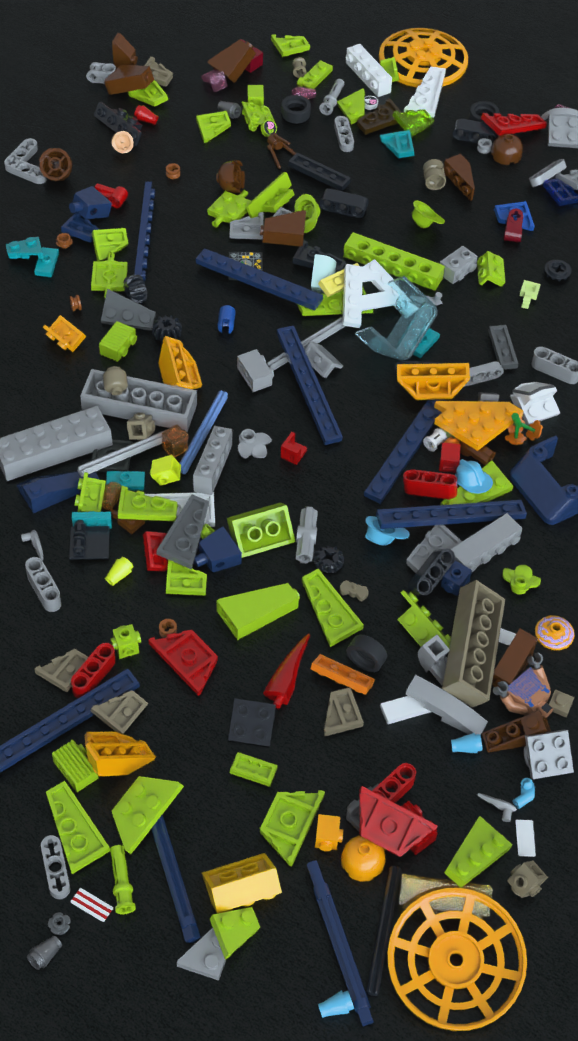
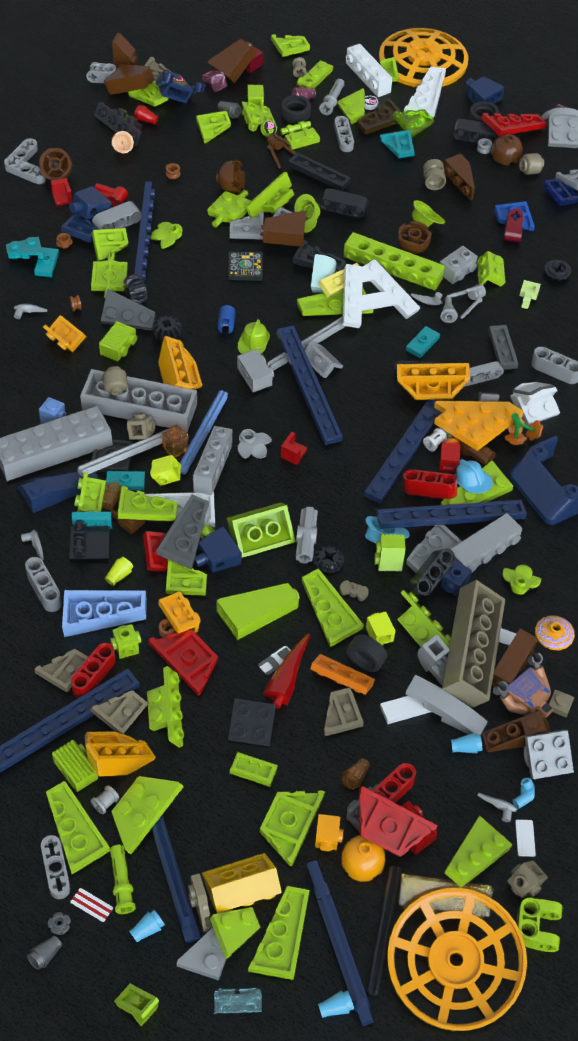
dark blue plate [196,248,323,311] -> none
clear light blue windscreen [355,276,437,361] -> none
light grey beam [529,159,567,187] -> none
none -> light grey bar [14,304,47,319]
none -> medium blue brick [39,397,66,424]
none -> red panel [51,178,72,206]
none -> light blue wedge [62,590,147,637]
none -> light grey bush [91,785,120,814]
none -> light grey beam [92,201,142,230]
none -> lime slope [114,984,159,1026]
none -> medium azure cone [130,910,165,942]
none -> lime bracket [147,666,184,747]
none -> lime plate [150,222,183,249]
none -> dark blue torso [156,69,205,103]
none -> light orange bracket [158,592,200,634]
none -> dark tan wing [188,873,212,933]
none -> clear light blue hinge [214,987,262,1013]
none -> lime piece [238,319,270,355]
none -> lime wing [248,886,309,980]
none -> sticker [258,646,291,675]
none -> lime plate [280,121,320,150]
none -> clear orange cone [342,758,370,789]
none -> neon yellow brick [366,612,395,645]
none -> lime brick [374,534,405,571]
none -> reddish brown cylinder [398,221,432,254]
none -> light grey cone [440,297,458,323]
none -> light grey plant [446,284,486,319]
none -> dark blue torso [466,77,504,104]
none -> lime piece [516,898,562,952]
none -> dark tan head [519,153,544,175]

